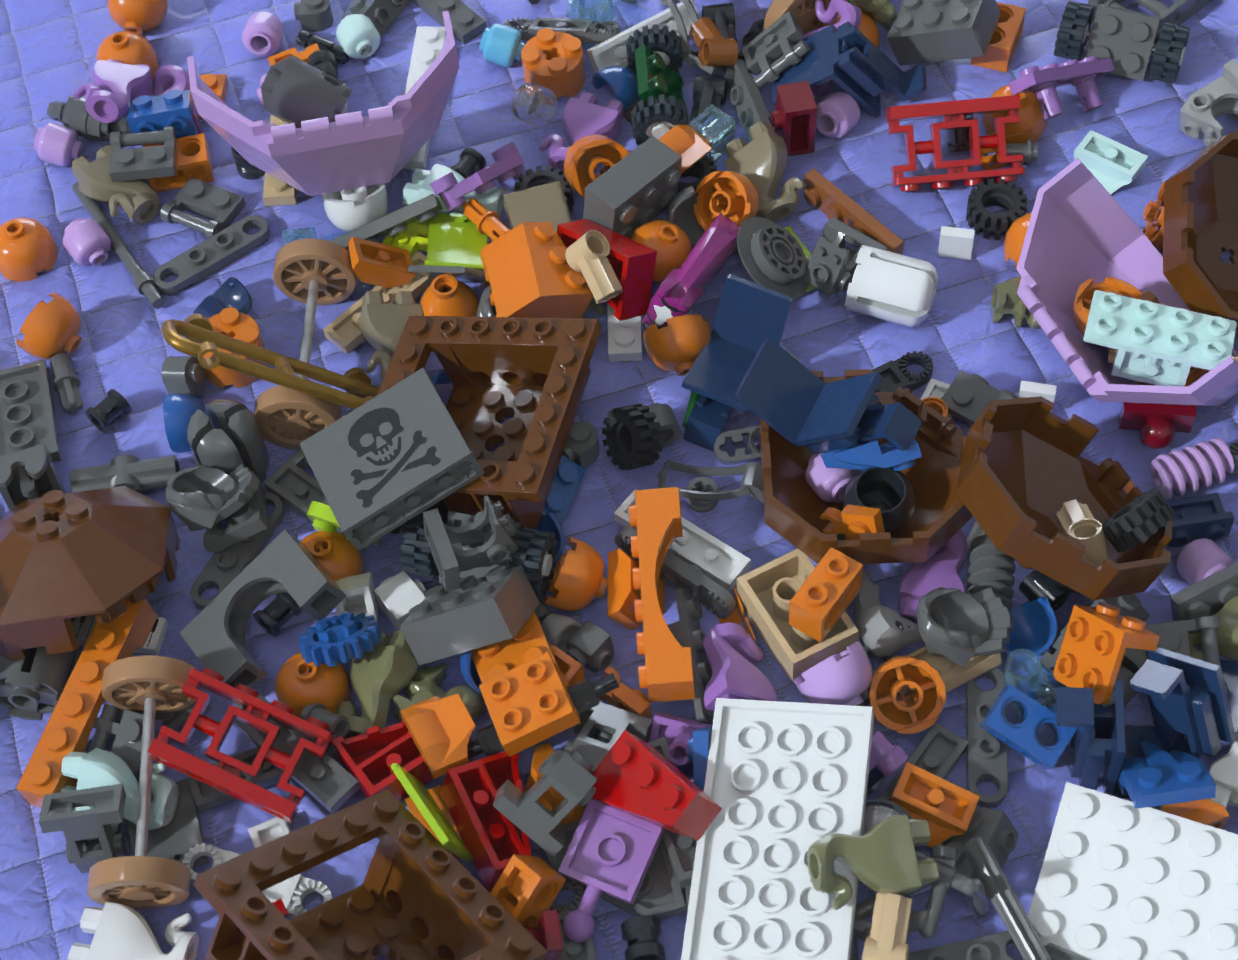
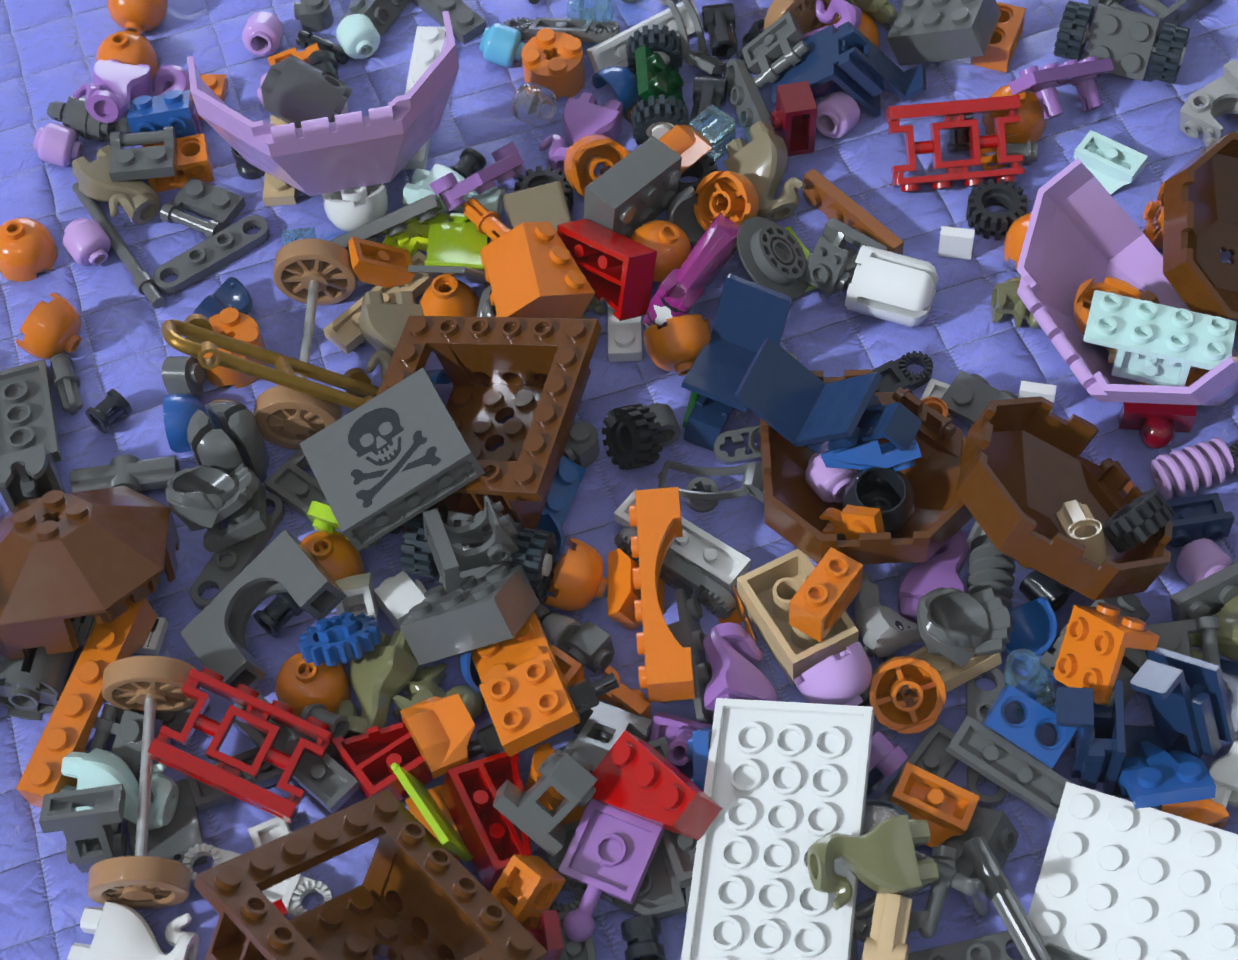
tan piece [565,230,623,304] -> none
dark orange piece [689,17,738,67] -> none
none -> dark grey plate [945,715,1074,822]

